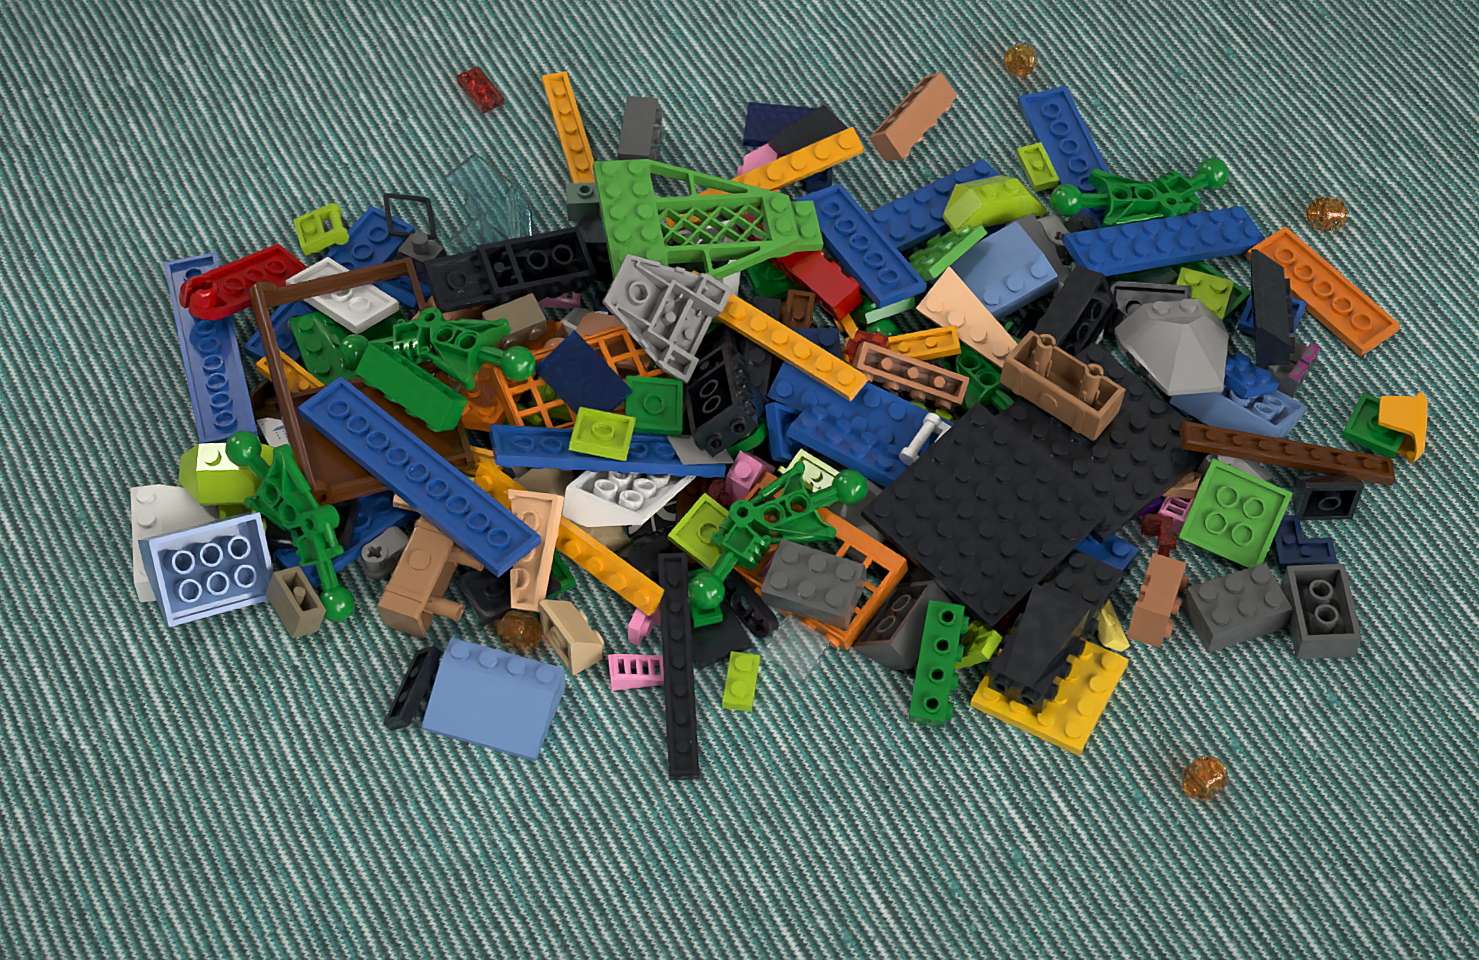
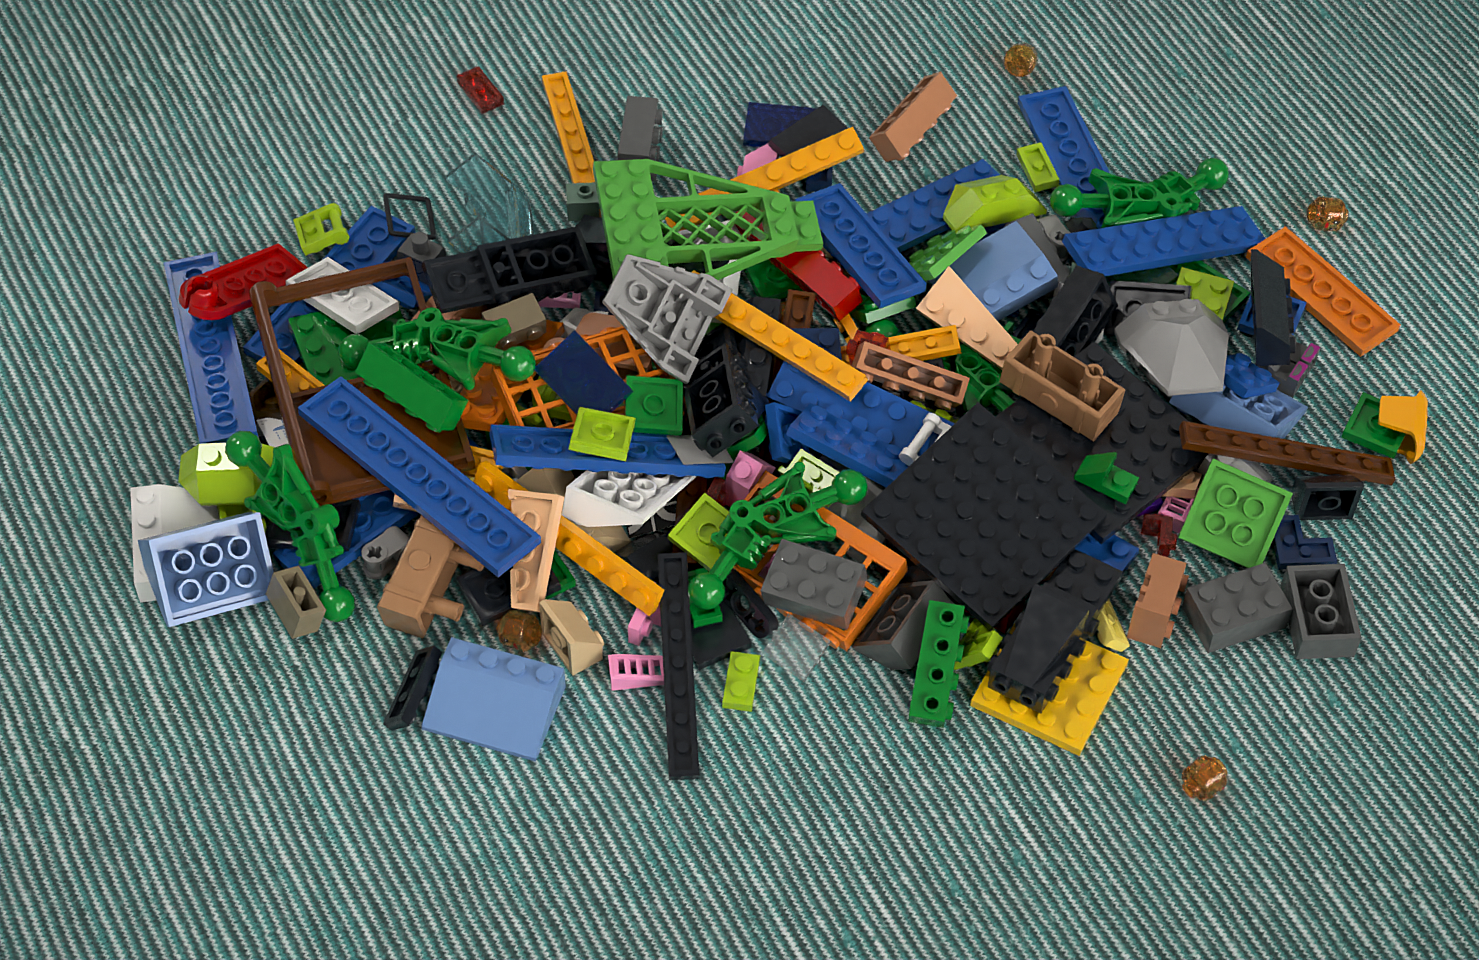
none -> green slope [1074,452,1139,504]

